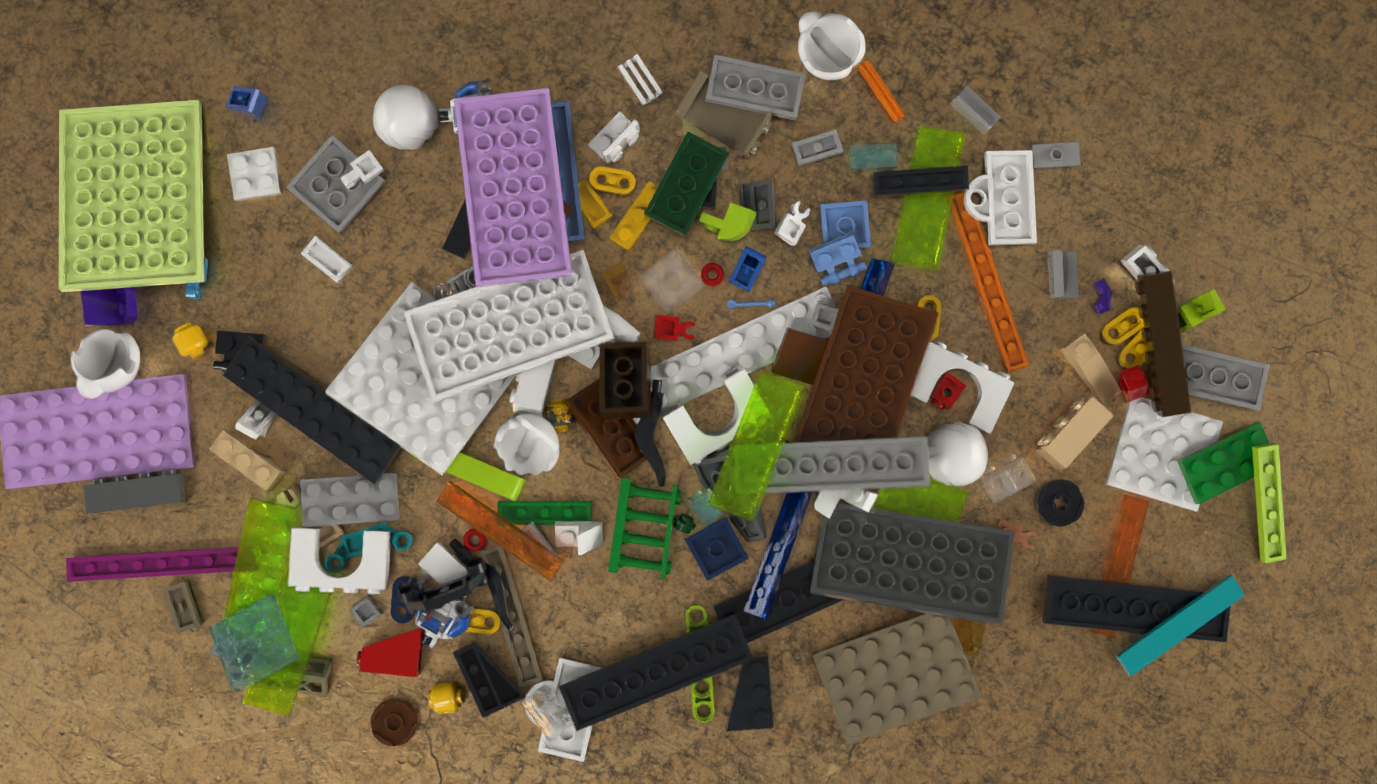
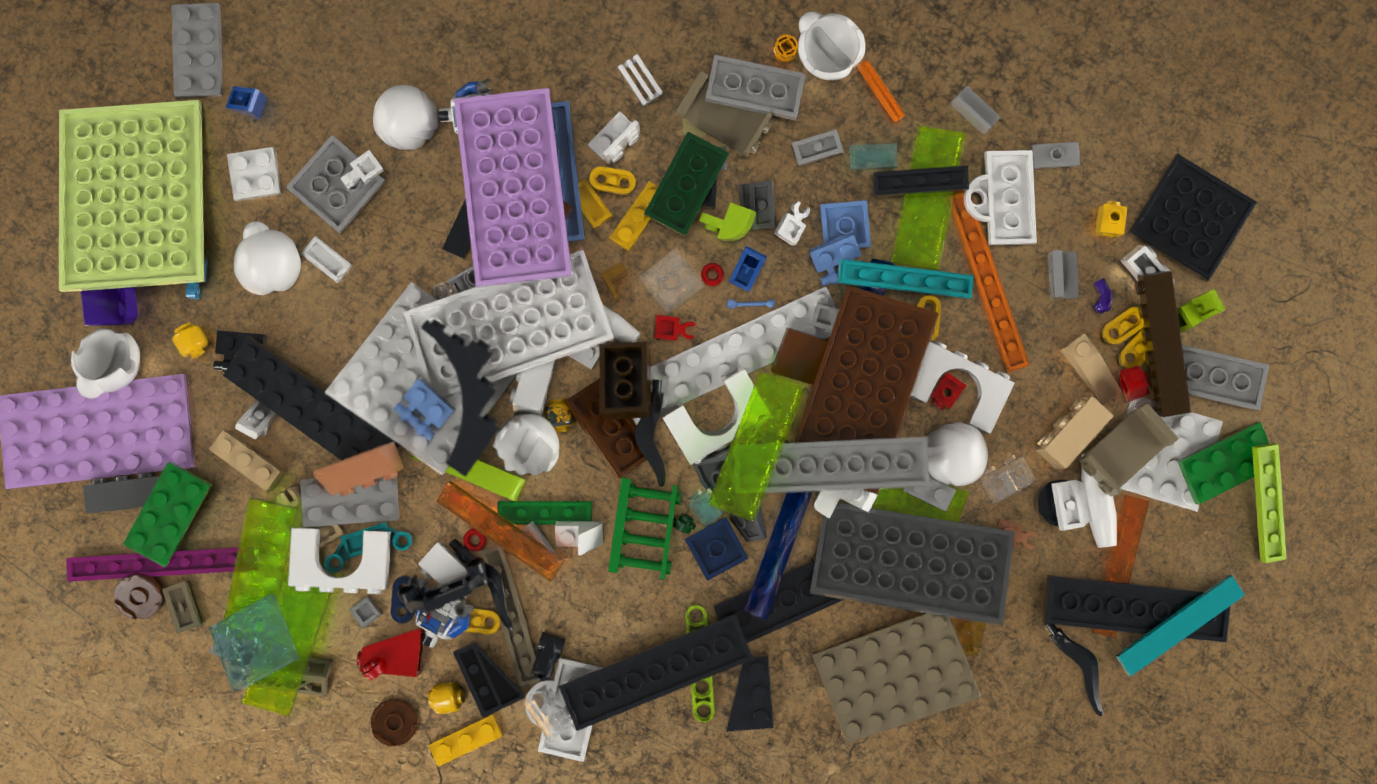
none -> tile [114,573,163,620]
none -> green plate [123,461,212,567]
none -> light grey plate [172,3,223,99]
none -> white piece [234,221,301,295]
none -> nougat slope [313,442,404,497]
none -> red plate [361,659,385,681]
none -> medium blue plate [393,378,456,441]
none -> black arch [420,319,500,477]
none -> yellow plate [428,714,503,767]
none -> black piece [530,631,566,682]
none -> light orange wheel [774,34,798,63]
none -> teal tile [837,259,974,299]
none -> light grey plate [902,477,956,511]
none -> black piece [1043,624,1103,716]
none -> white plate [1052,454,1117,548]
none -> dark tan panel [1079,403,1179,496]
none -> yellow brick [1095,201,1127,238]
none -> black tile [1128,153,1257,282]

